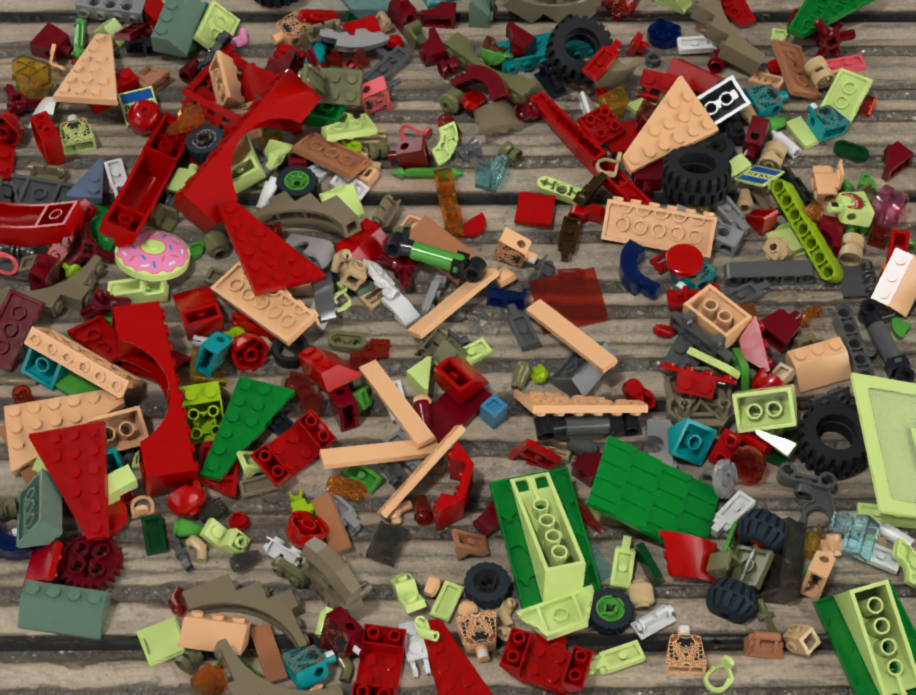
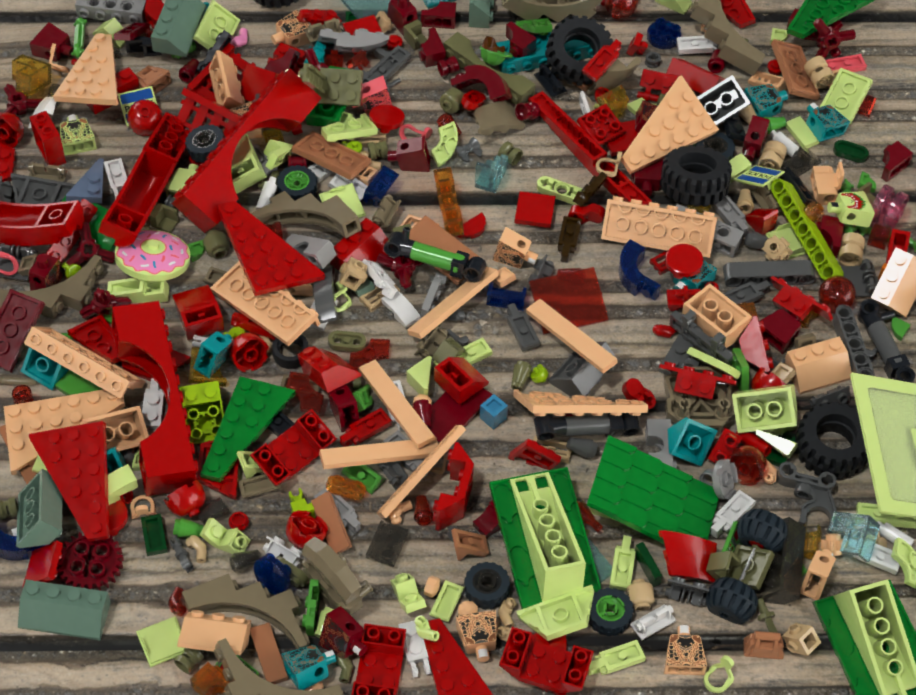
clear orange arch [166,103,207,136] -> none
tan arm [330,249,352,273] -> none
bright green wheel [391,167,463,178] -> none
dark red arch [571,451,603,488] -> none
none -> white hinge [142,378,165,429]
none -> clear blue tile [254,553,292,595]
none -> bright green wing [302,579,320,636]
none -> red hinge [340,408,393,447]
none -> clear blue hinge [362,165,399,206]
none -> red tile [369,104,405,134]
none -> bright green wing [516,18,552,35]
none -> dark grey hinge [665,576,709,607]
none -> dark grey cone [744,230,769,249]
none -> light nougat arm [758,457,777,484]
none -> red bracket [770,276,833,321]
none -> clear smoke slope [783,146,822,177]
none -> clear red cylinder [818,275,856,314]

